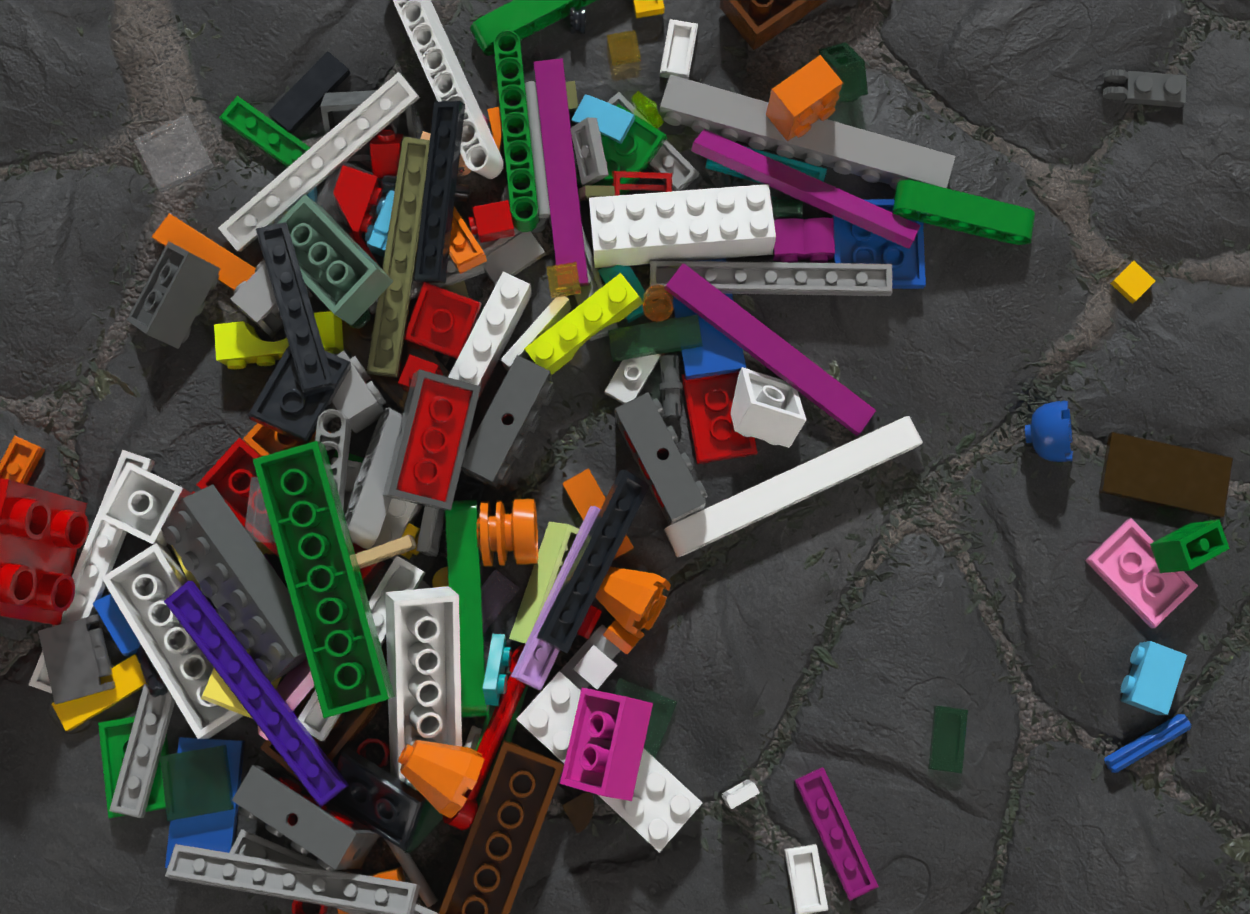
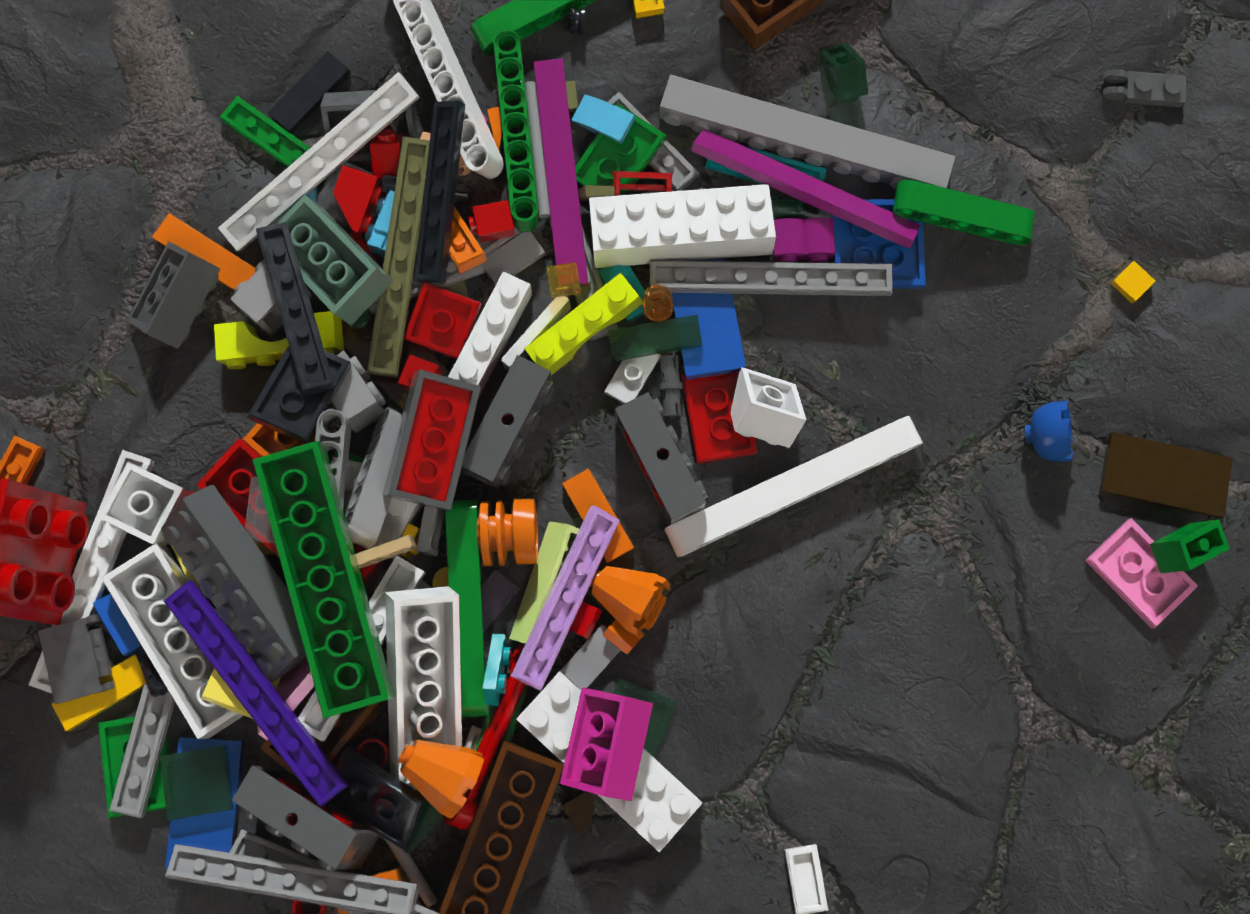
clear tile [134,114,214,193] -> none
black plate [536,470,650,653] -> none
light grey plate [570,117,609,185] -> none
white tile [573,645,618,690] -> none
clear yellow tile [607,30,641,66] -> none
clear neon green tile [631,91,664,129] -> none
white tile [660,19,698,79] -> none
magenta tile [664,263,876,436] -> none
white tile [722,780,760,809] -> none
orange brick [766,55,843,142] -> none
magenta tile [794,767,879,901] -> none
clear green tile [928,706,968,773] -> none
blue axle [1104,714,1192,773] -> none
medium azure brick [1121,641,1187,715] -> none

